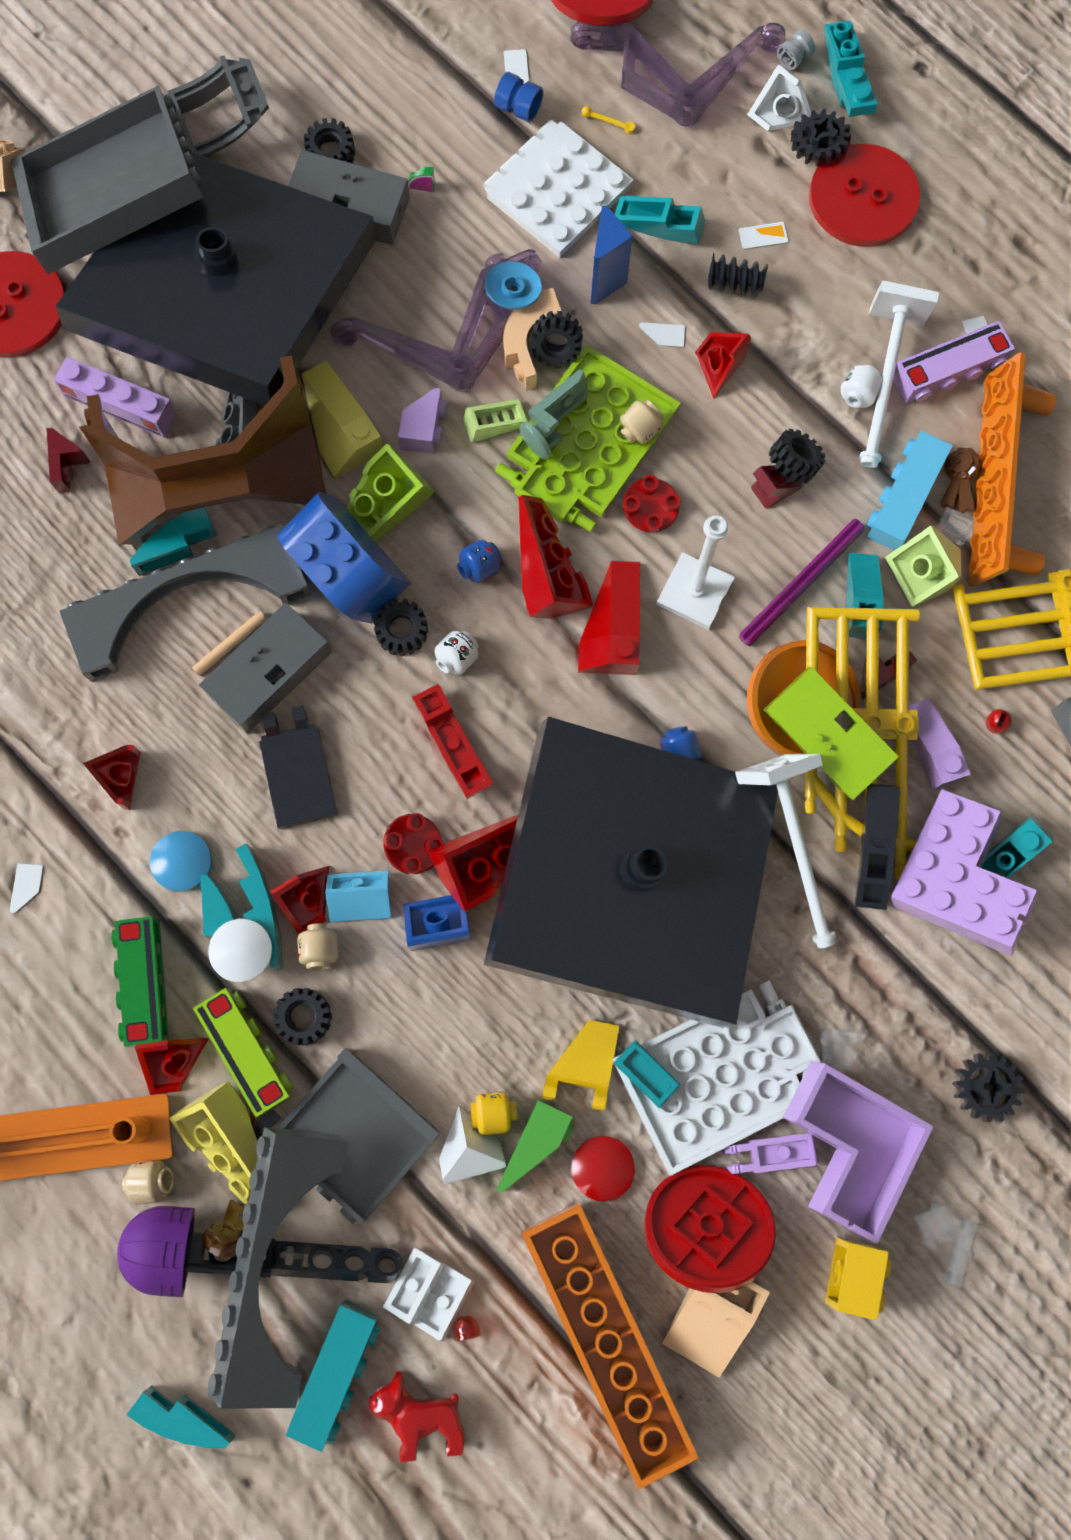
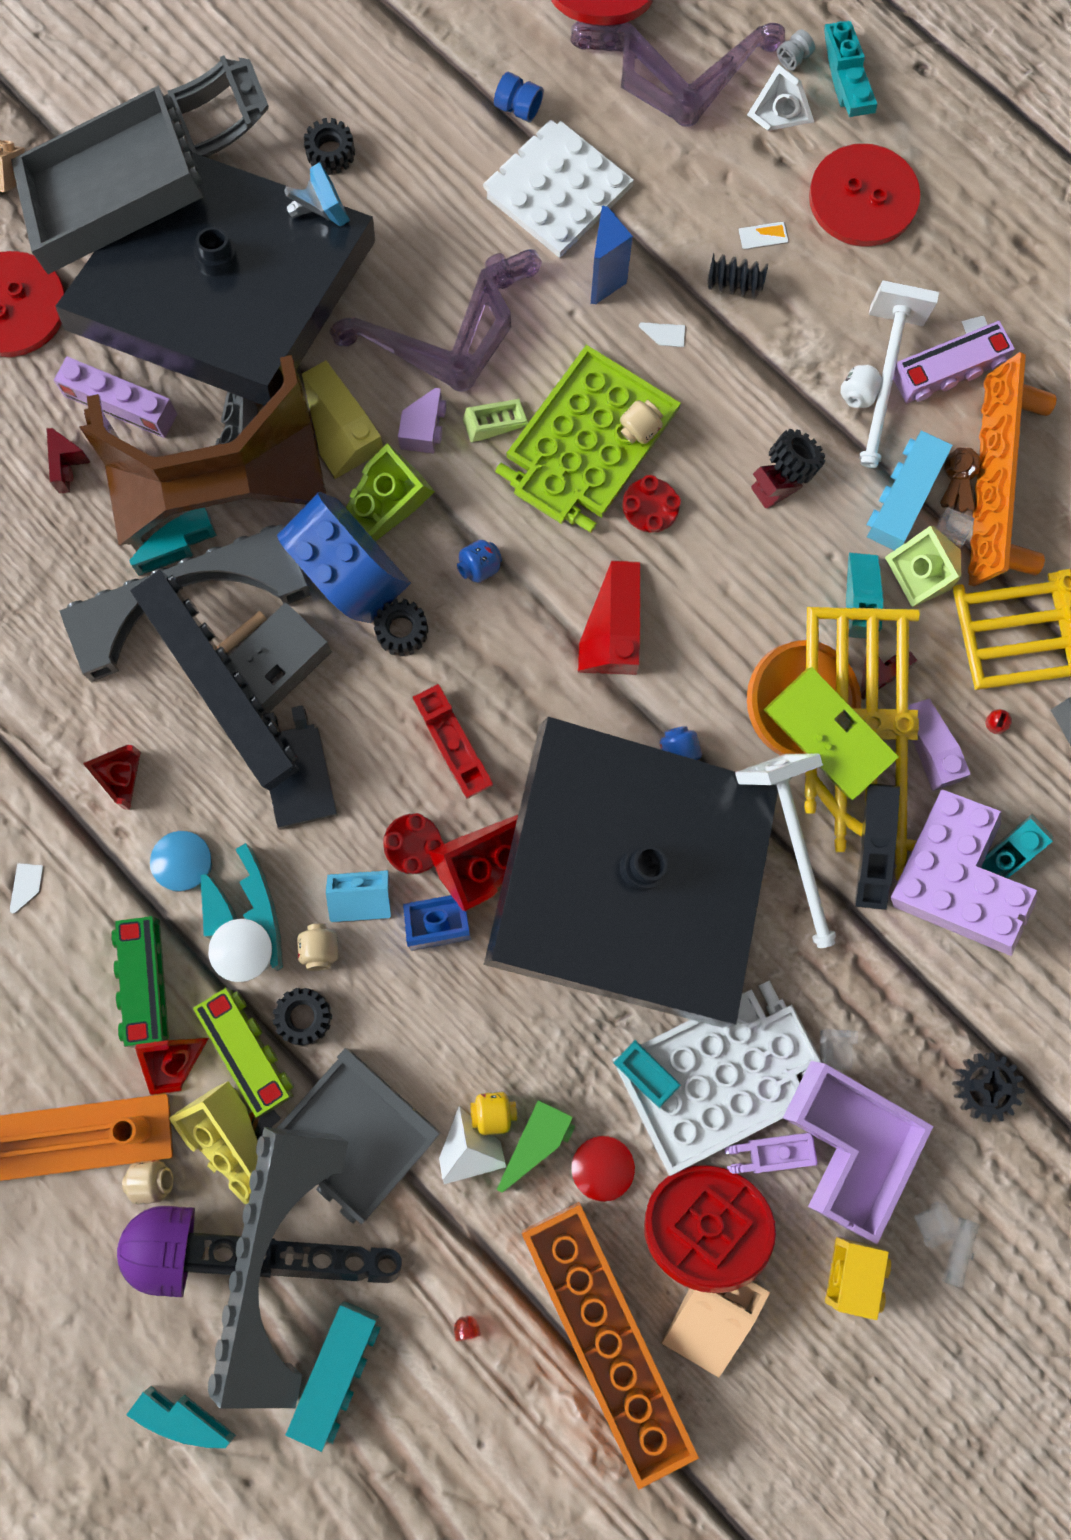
reddish brown piece [202,1199,245,1258] -> none
red slope [270,865,330,934] -> none
dark grey brick [288,150,410,245] -> none
red animal [368,1371,465,1462] -> none
white slope [383,1247,475,1341] -> none
tile [408,167,435,192] -> none
white head [435,631,478,675] -> none
dark azure dish [485,261,542,310] -> none
light nougat arch [503,288,561,391] -> none
white sticker [504,49,529,83] -> none
red wedge [518,495,594,619] -> none
sand green piece [520,369,589,460] -> none
black tyre [530,311,583,368] -> none
yellow flag [542,1020,619,1111] -> none
yellow hinge [581,106,635,134] -> none
teal slope [615,196,706,244] -> none
white tile [656,516,735,630] -> none
red slope [695,332,751,399] -> none
magenta axle [739,519,865,646] -> none
black gear [790,109,851,167] -> none
none -> black brick [130,570,300,791]
none -> piece [284,162,350,226]

